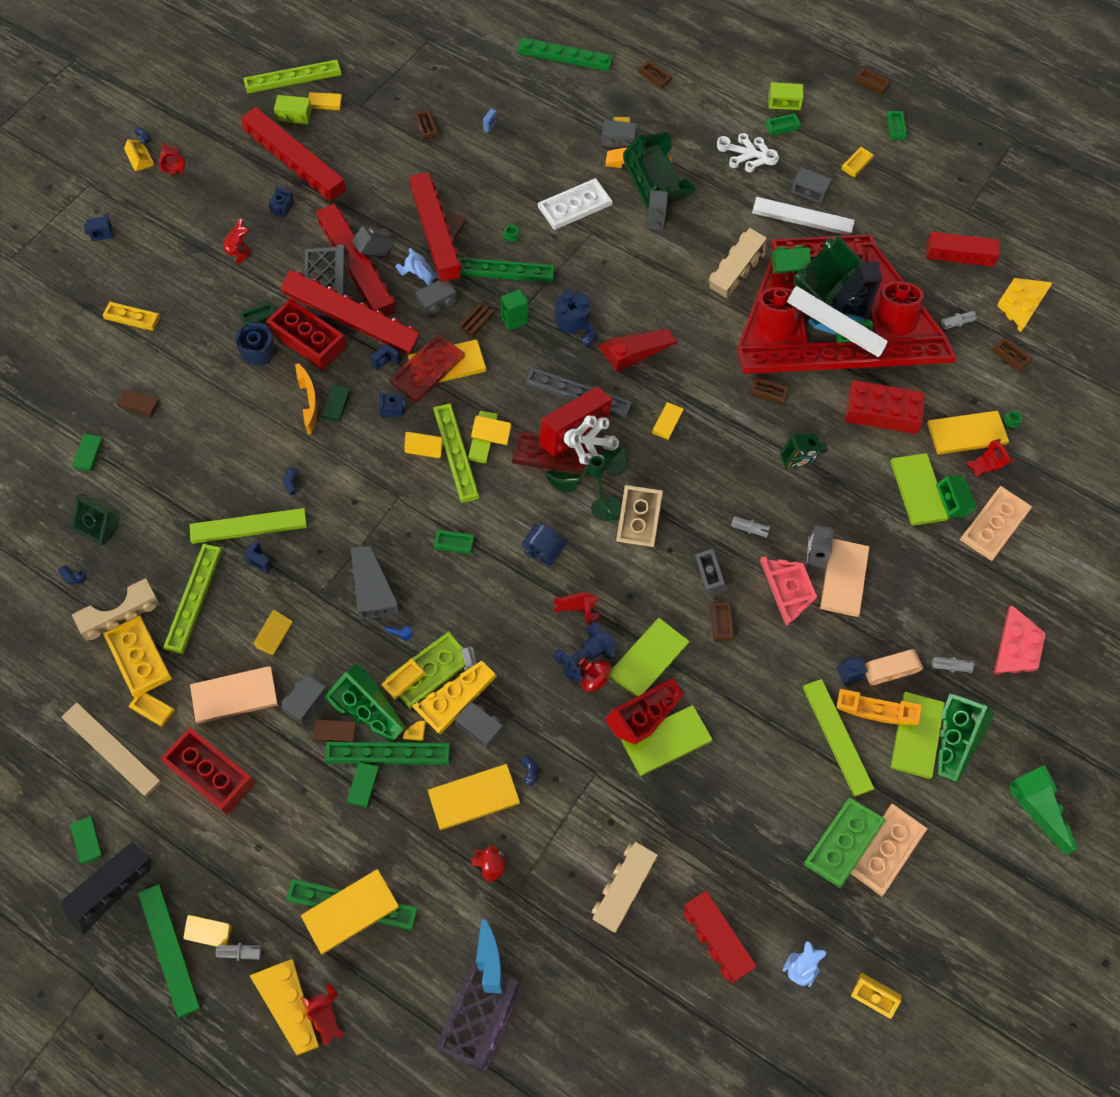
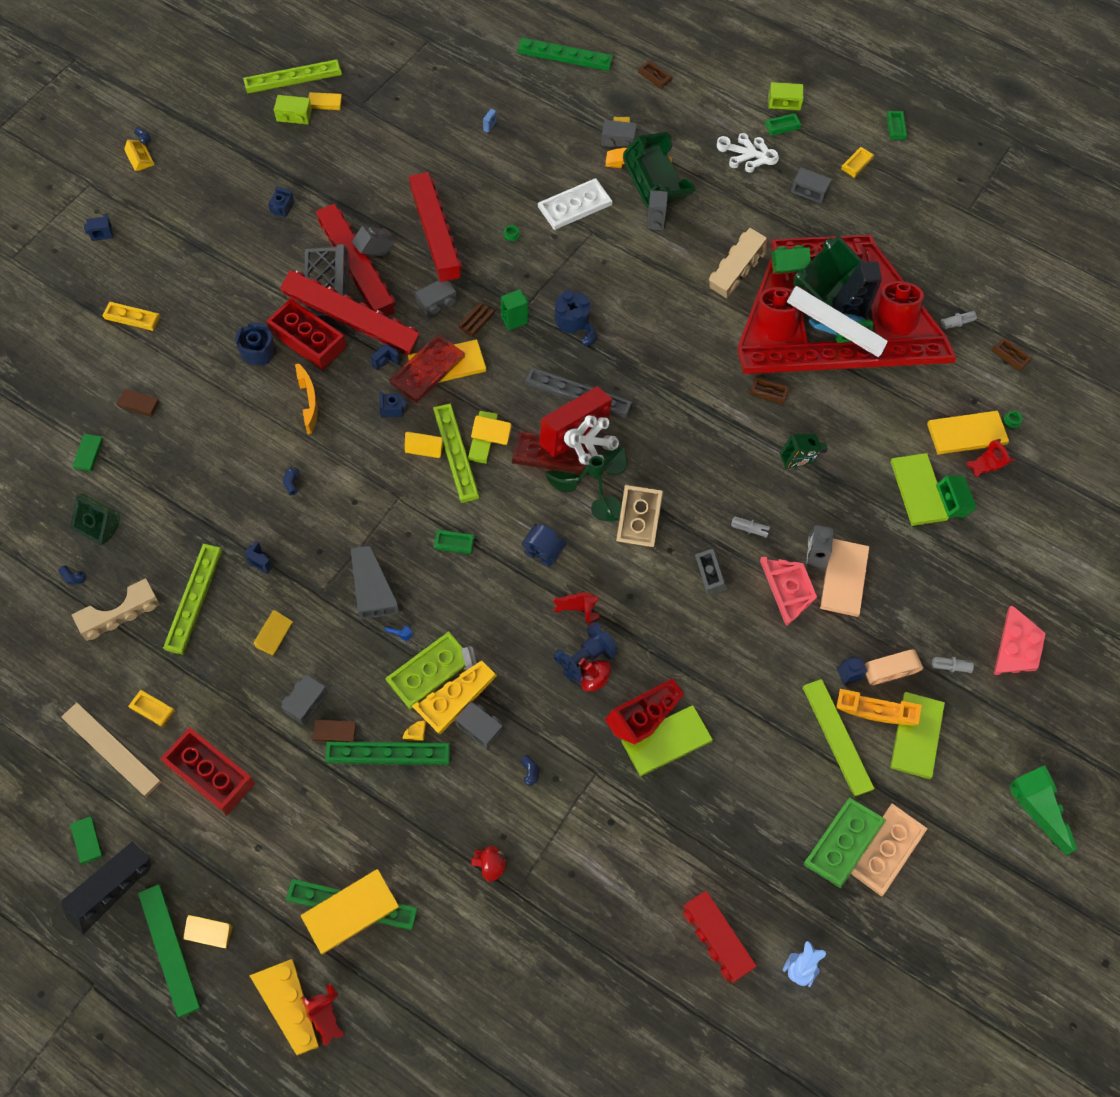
yellow tile [103,615,172,698] -> none
red hair [158,143,185,175] -> none
lime tile [190,508,307,544] -> none
light nougat tile [190,666,278,724] -> none
light grey axle [216,943,261,961] -> none
red hair [223,219,250,264] -> none
dark green tile [239,302,276,328] -> none
red brick [241,107,346,202] -> none
dark green tile [321,385,350,422] -> none
green wedge [324,663,405,742] -> none
green tile [347,762,379,808] -> none
yellow tile [381,658,425,700] -> none
light blue hair [395,248,438,286] -> none
reddish brown tile [414,110,439,141] -> none
yellow tile [428,764,520,831] -> none
clear purple fence [435,963,522,1072] -> none
reddish brown tile [445,213,466,241] -> none
green tile [457,257,555,283] -> none
dark azure slope [476,919,503,994] -> none
tan wedge [591,842,659,933] -> none
red wedge [598,329,677,372] -> none
lime tile [610,618,689,697] -> none
yellow tile [652,402,684,440] -> none
reddish brown tile [710,602,734,641] -> none
white tile [752,197,855,236] -> none
red brick [845,380,925,434] -> none
yellow slope [851,973,901,1019] -> none
reddish brown tile [855,67,891,95] -> none
red brick [926,232,999,266] -> none
green wedge [938,694,994,783] -> none
light nougat tile [960,486,1032,561] -> none
yellow wing [997,278,1052,332] -> none

